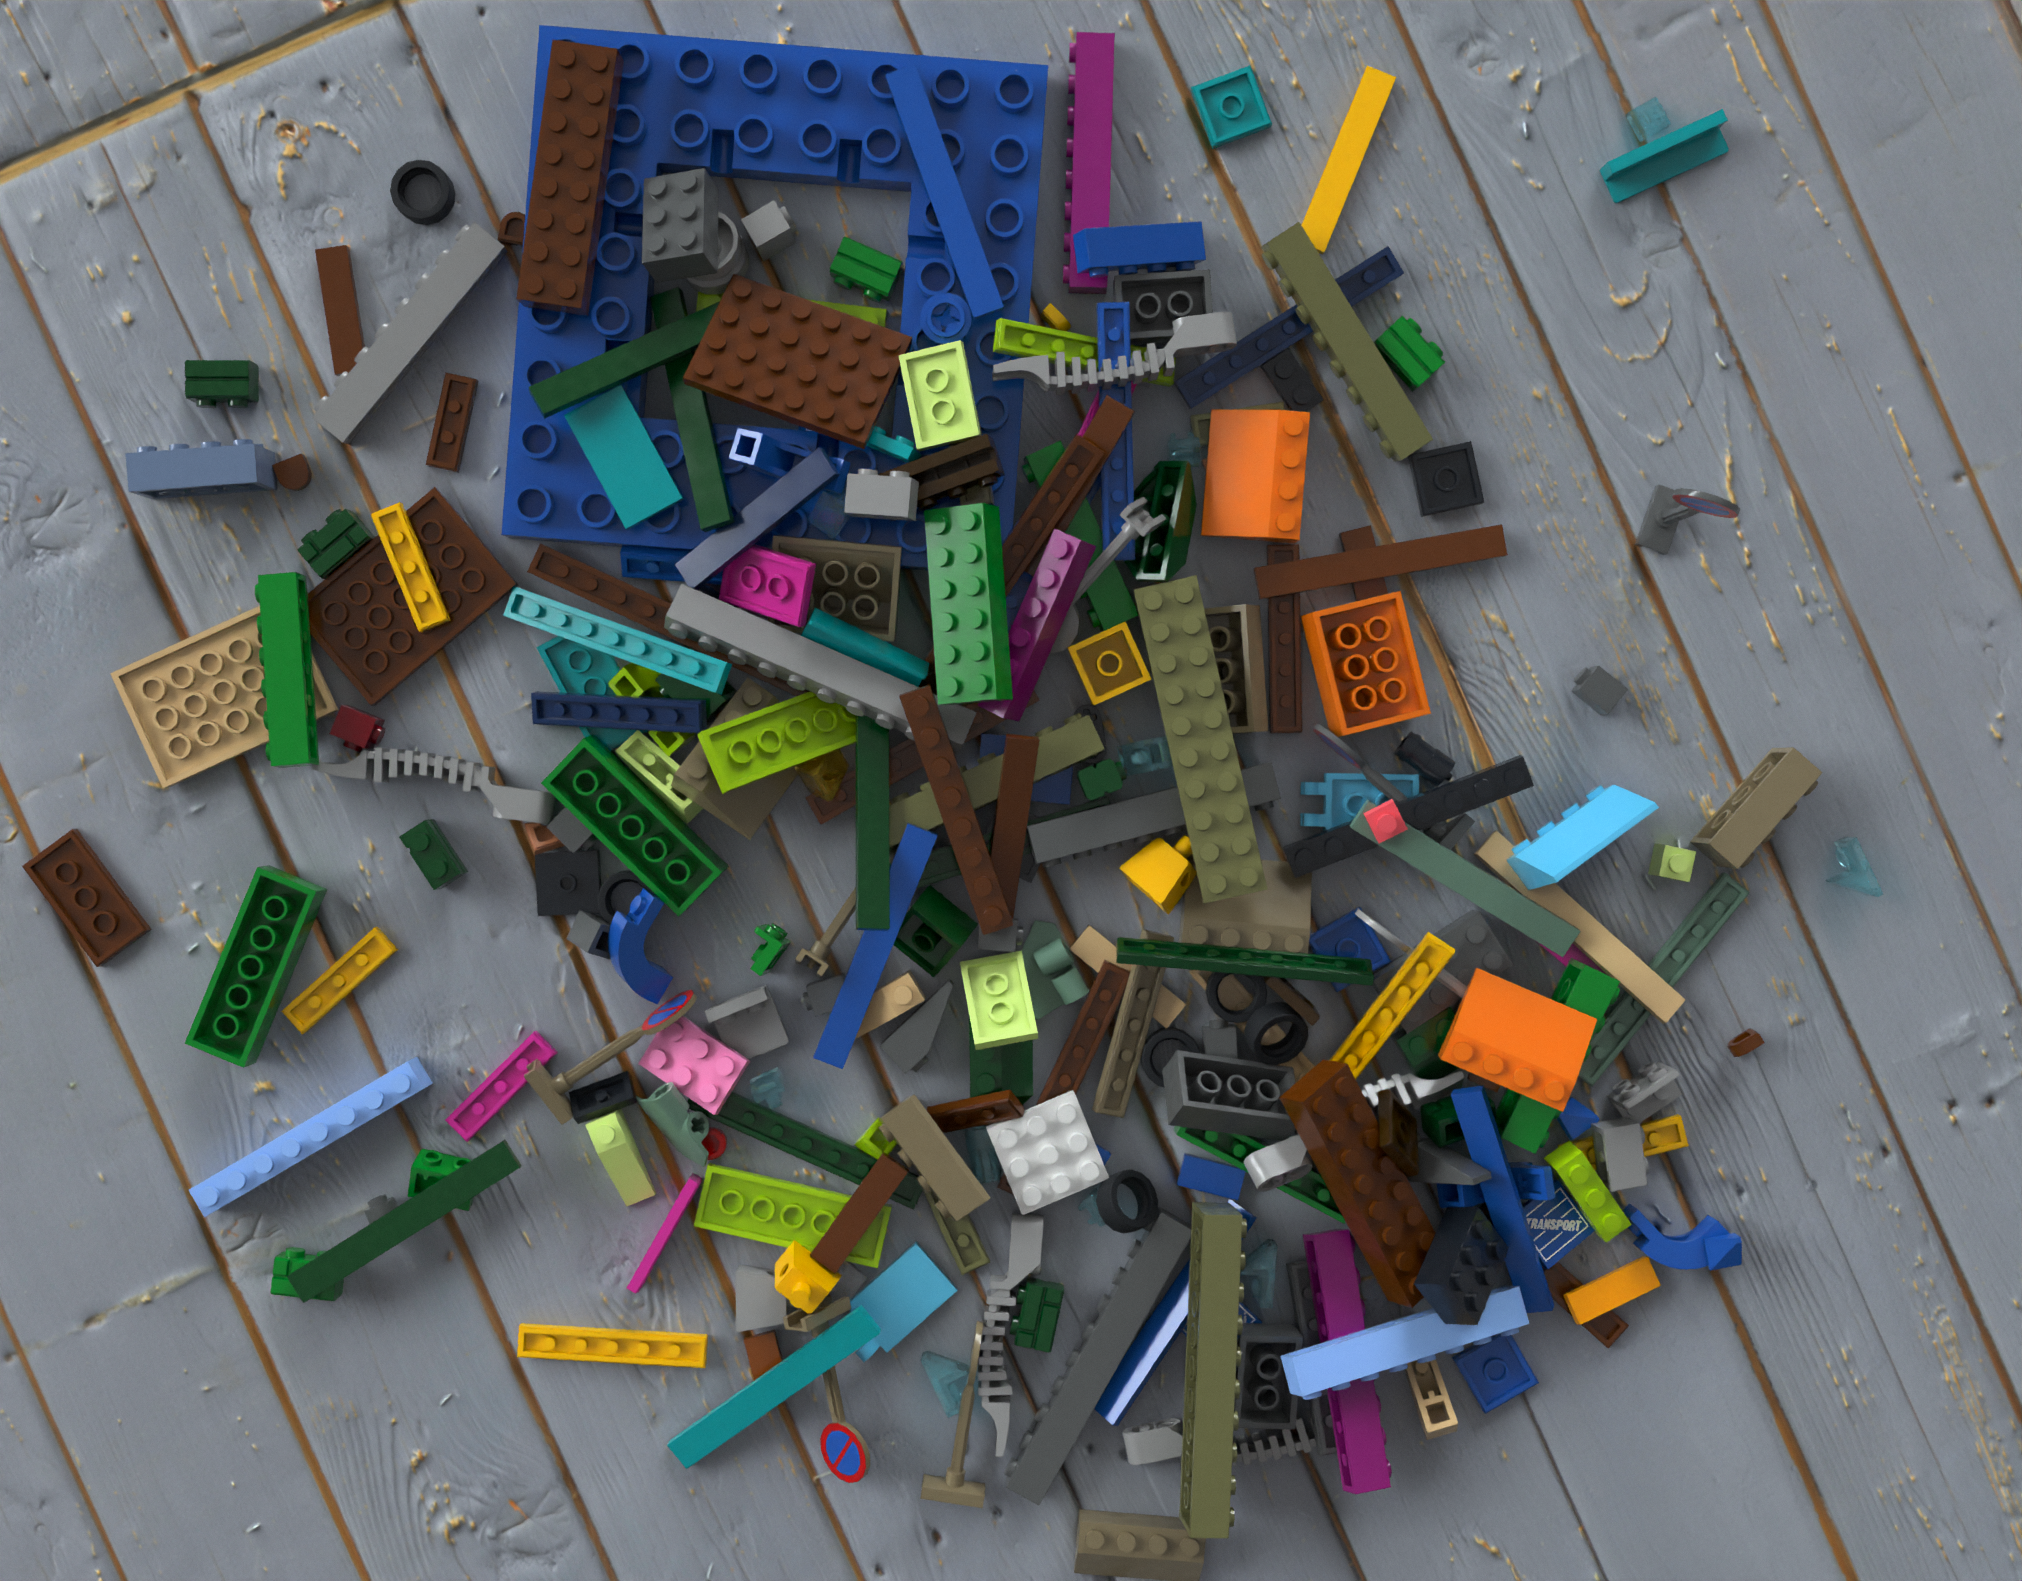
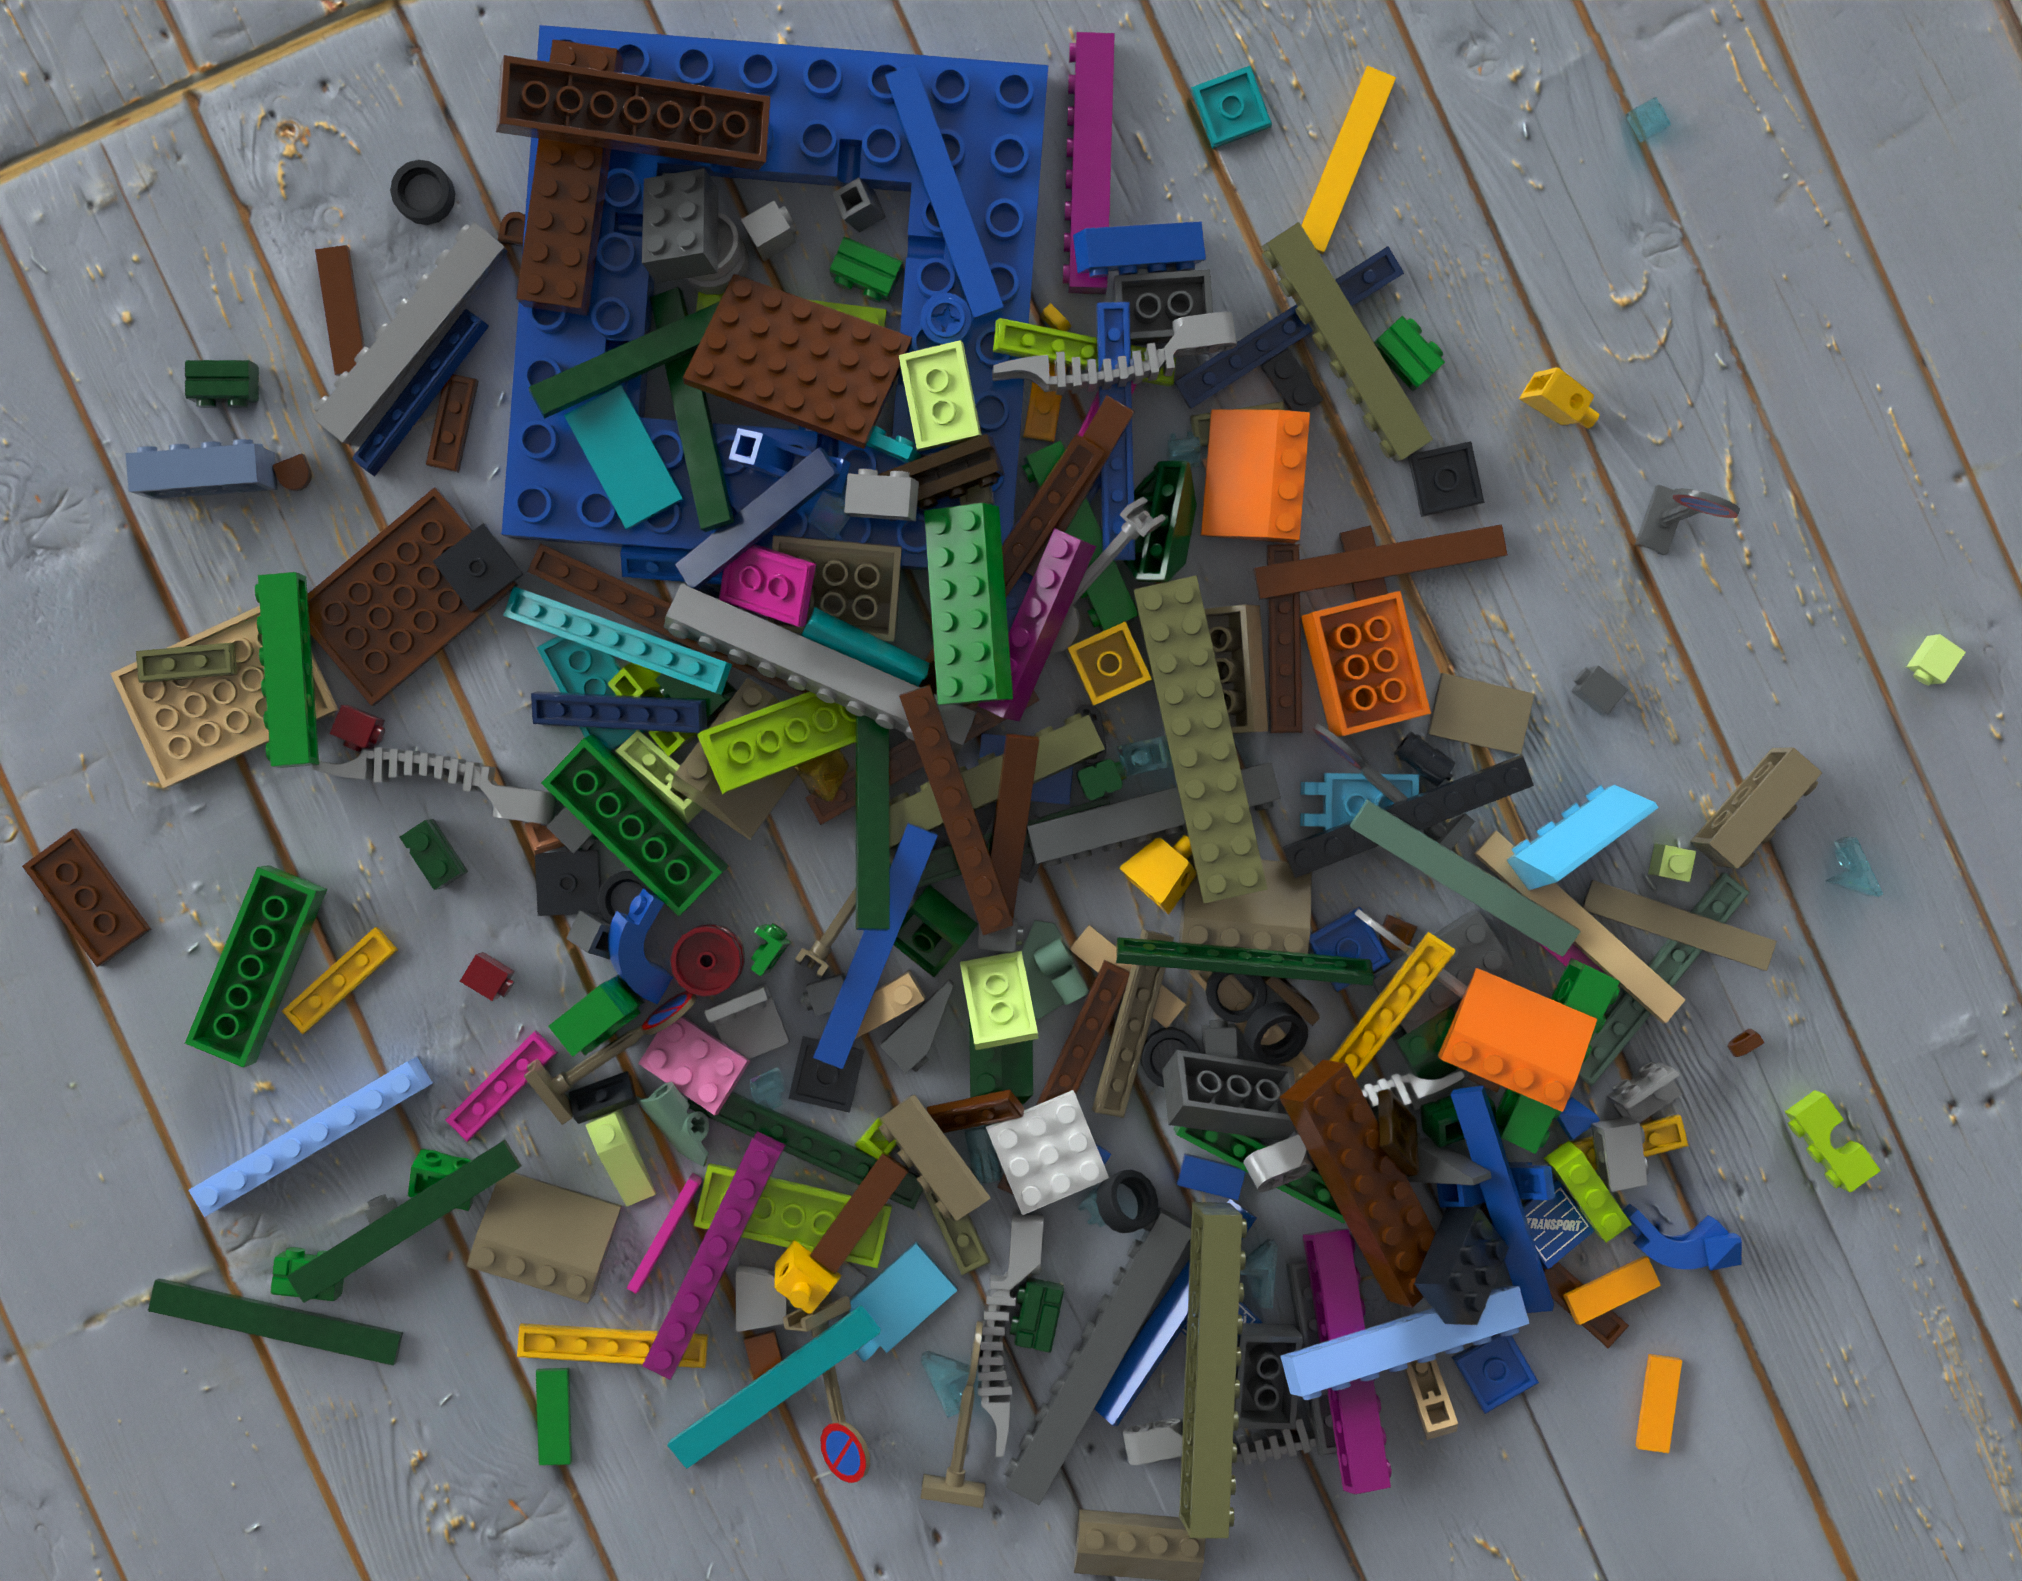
dark green brick [297,509,375,579] -> none
yellow tile [371,502,451,632] -> none
red tile [701,1127,727,1160] -> none
coral plate [1363,799,1408,844] -> none
teal panel [1599,109,1729,203] -> none
none -> olive tile [136,642,237,683]
none -> dark green tile [148,1278,403,1366]
none -> dark blue tile [352,309,489,477]
none -> black plate [433,523,524,613]
none -> dark red brick [459,952,515,1001]
none -> dark tan slope [466,1172,622,1304]
none -> reddish brown brick [496,55,770,170]
none -> green tile [536,1368,572,1465]
none -> green brick [548,975,645,1057]
none -> magenta brick [642,1131,786,1380]
none -> dark red wheel [670,924,745,997]
none -> black plate [788,1036,864,1113]
none -> dark grey brick [832,177,886,233]
none -> light orange tile [1023,363,1067,443]
none -> reddish brown tile [1380,914,1417,951]
none -> dark tan tile [1427,673,1535,755]
none -> yellow torso [1519,367,1600,429]
none -> dark tan tile [1582,880,1777,971]
none -> light orange tile [1635,1354,1682,1453]
none -> lime arch [1785,1090,1881,1193]
none -> yellowish green brick [1906,634,1966,686]

